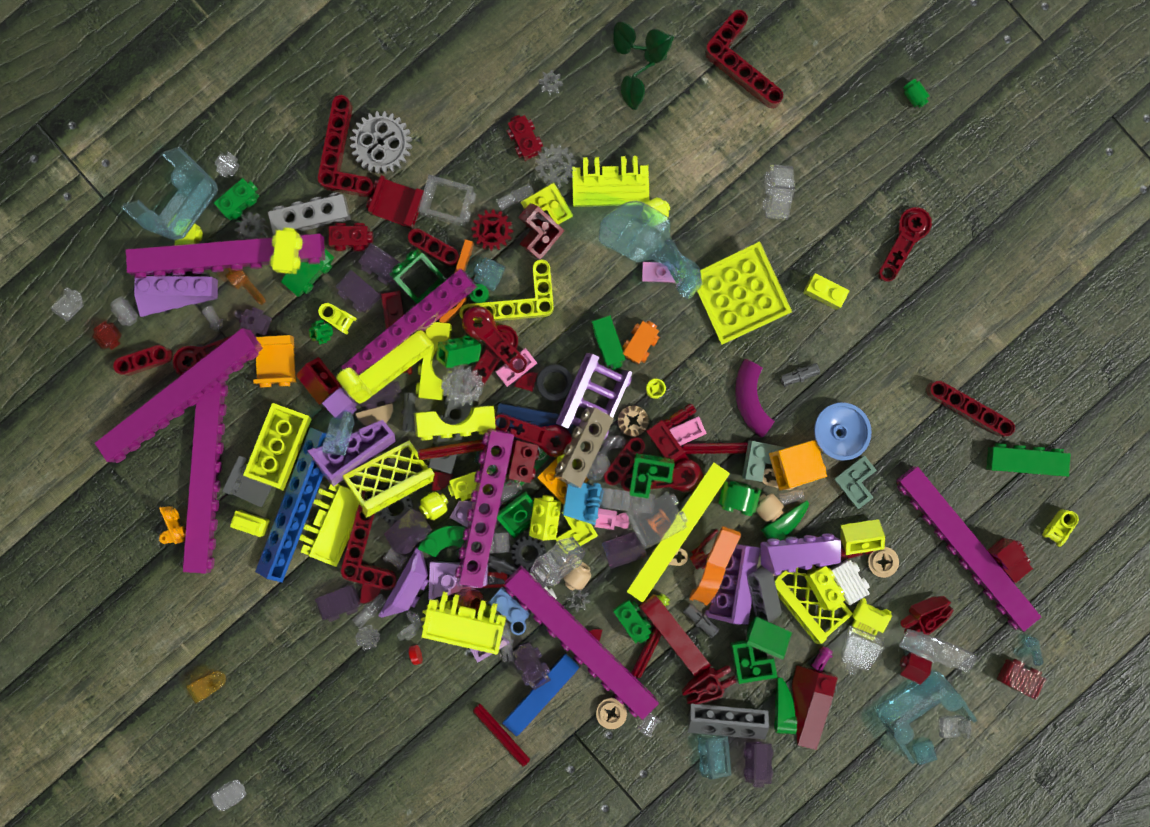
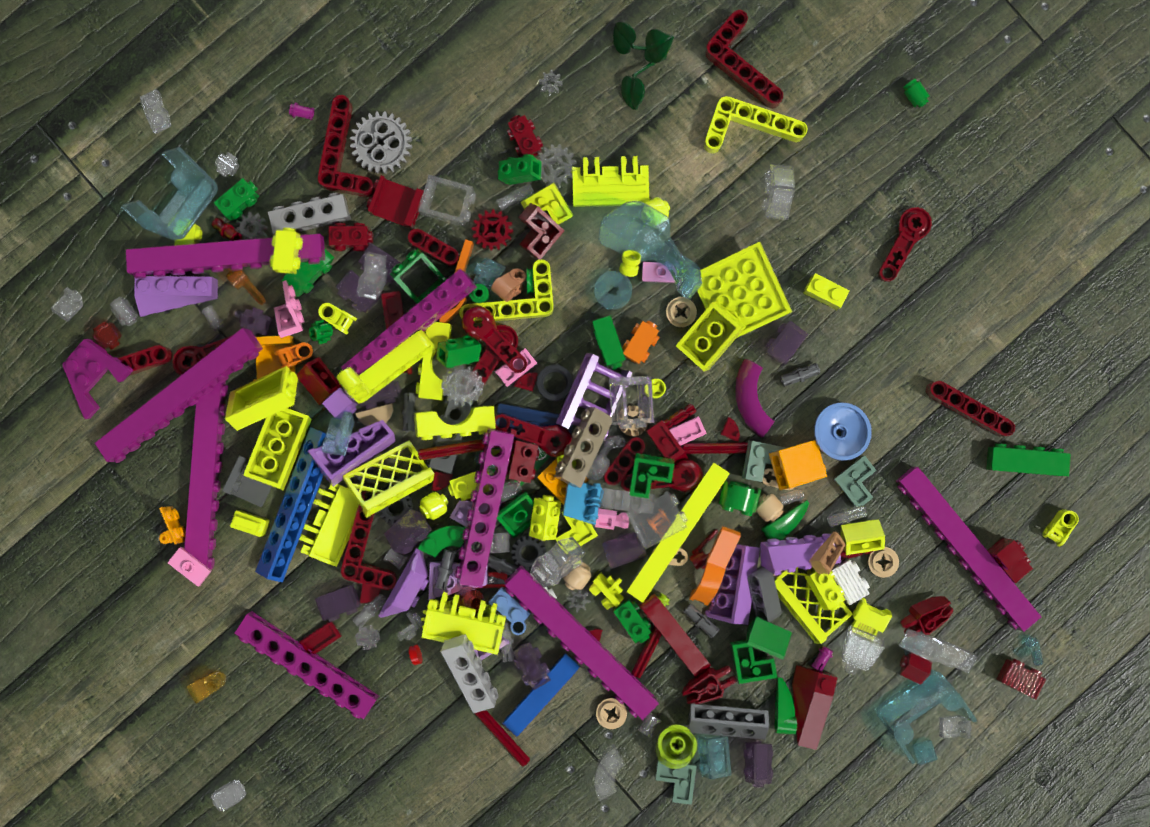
none -> magenta wing [62,339,133,419]
none -> clear slope [140,89,171,134]
none -> bright pink plate [168,547,212,587]
none -> dark red pin [212,218,242,241]
none -> neon yellow piece [225,366,298,431]
none -> magenta brick [235,611,379,720]
none -> bright pink bracket [274,280,304,338]
none -> orange piece [274,342,313,369]
none -> magenta pin [289,103,315,120]
none -> dark red tile [299,620,342,654]
none -> clear brick [357,251,388,300]
none -> dark grey pin [434,549,456,590]
none -> light grey brick [441,634,498,713]
none -> nougat piece [491,269,527,302]
none -> green brick [498,154,542,185]
none -> green piece [527,267,534,295]
none -> neon yellow hips [589,573,624,610]
none -> clear light blue plate [594,271,632,310]
none -> clear brick [594,744,624,801]
none -> clear window [609,376,654,429]
none -> neon yellow wheel [619,250,641,277]
none -> sand green plate [655,760,696,805]
none -> lime brick [656,725,697,769]
none -> tan gear [666,297,697,327]
none -> neon yellow brick [676,301,746,371]
none -> neon yellow beam [704,96,808,154]
none -> dark red tile [720,417,740,442]
none -> clear purple brick [764,321,809,366]
none -> medium nougat slope [809,532,846,574]
none -> clear axle [827,505,867,528]

